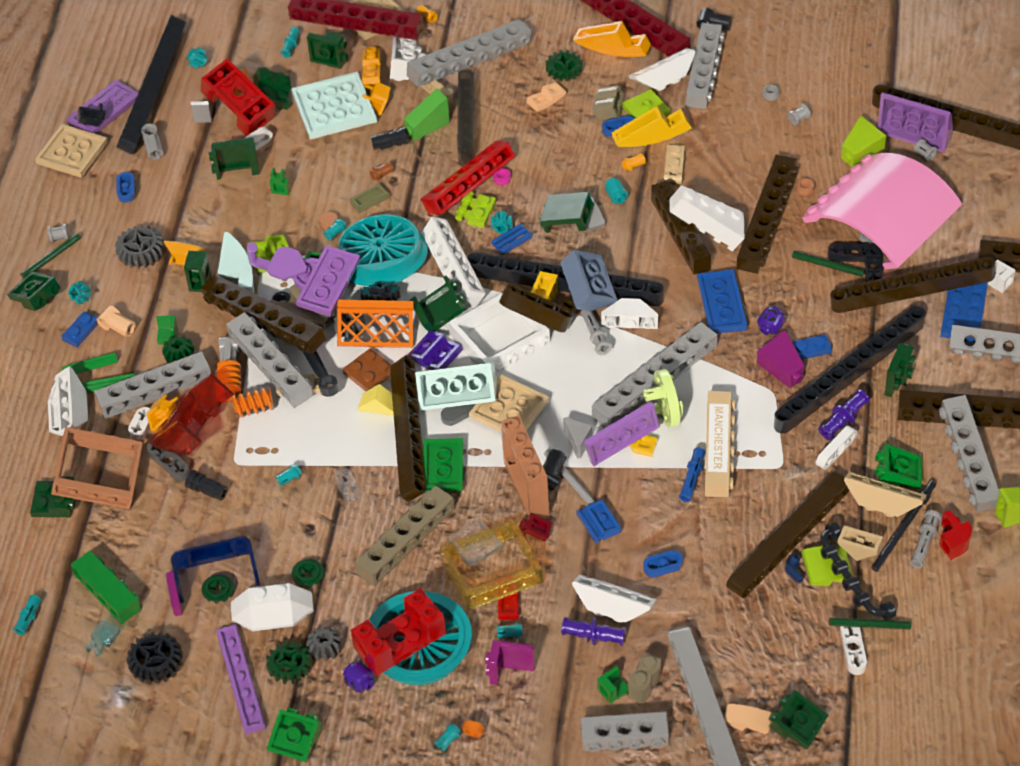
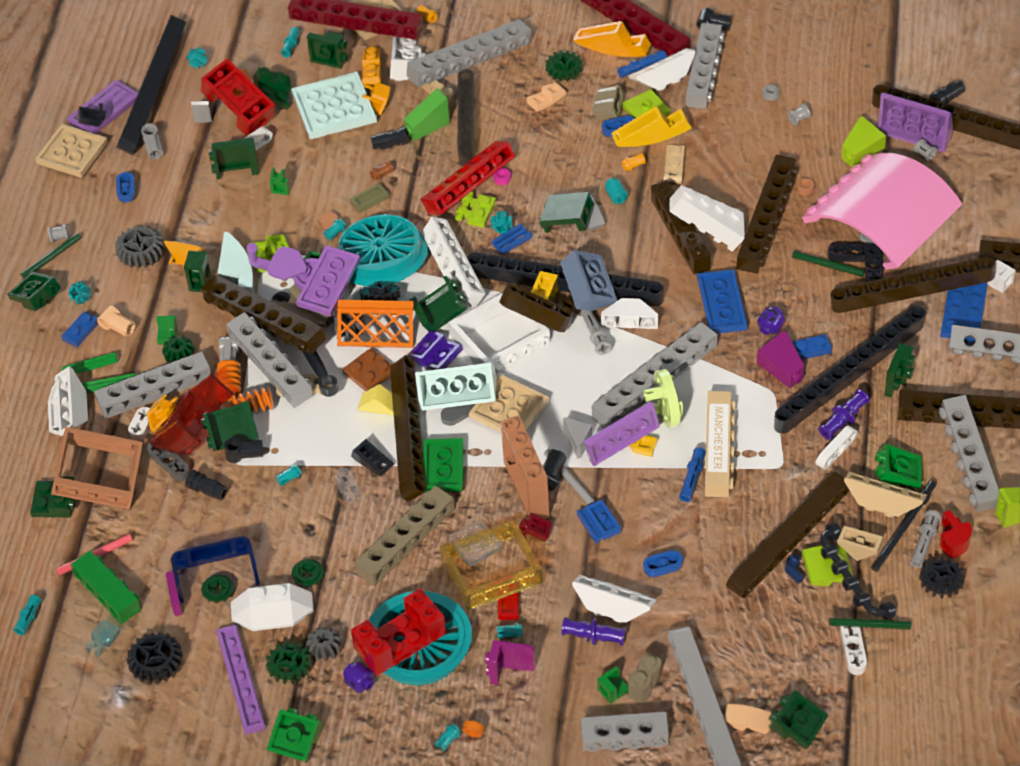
none -> coral bar [56,534,133,576]
none -> dark green panel [201,401,259,452]
none -> black piece [224,438,263,463]
none -> black slope [351,439,394,477]
none -> blue pin [617,50,667,78]
none -> black gear [919,556,965,599]
none -> black axle [929,80,965,104]

